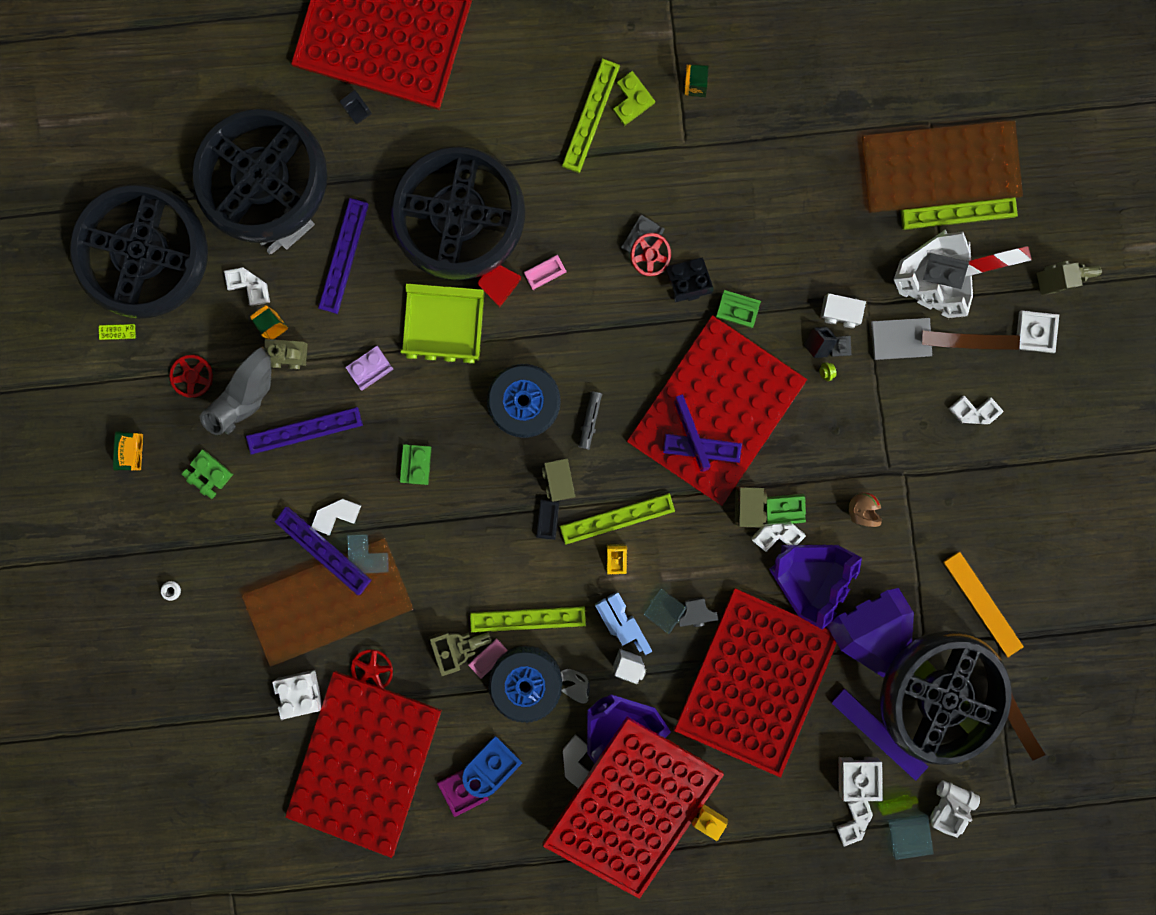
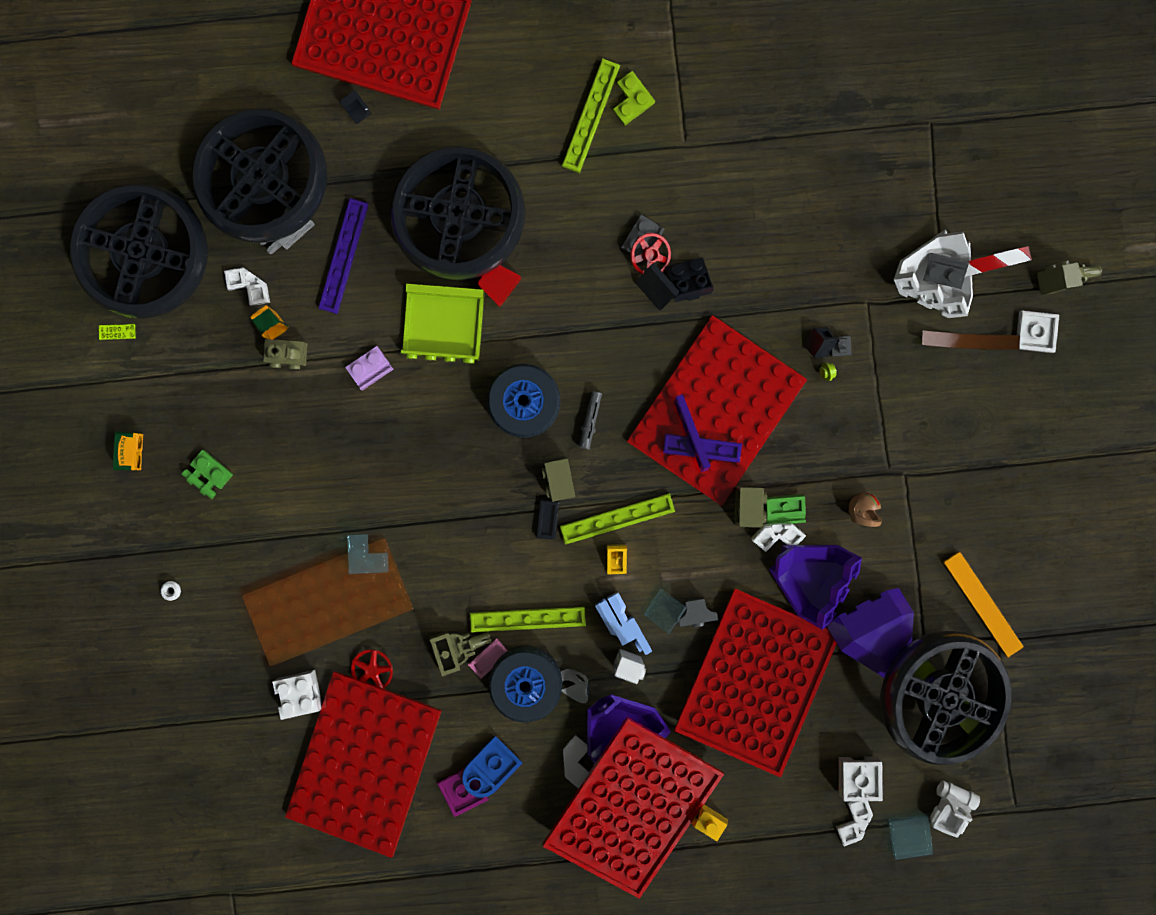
red wheel [170,355,213,398] -> none
dark grey piece [200,347,271,435] -> none
dark purple tile [246,407,363,455] -> none
dark purple tile [275,507,371,595] -> none
white tile [312,499,361,535] -> none
bright green plate [400,444,432,485] -> none
bright pink tile [524,255,566,290] -> none
dark green piece [685,64,709,98] -> none
bright green plate [716,290,761,328] -> none
white brick [820,293,866,328] -> none
dark purple tile [830,688,928,781] -> none
clear orange plate [862,120,1023,213] -> none
light grey tile [871,318,932,360] -> none
clear neon green cylinder [878,795,918,816] -> none
lime tile [900,197,1018,230] -> none
white tile [948,396,1004,424] -> none
reddish brown sticker [1008,693,1046,761] -> none
none -> black tile [635,263,679,311]

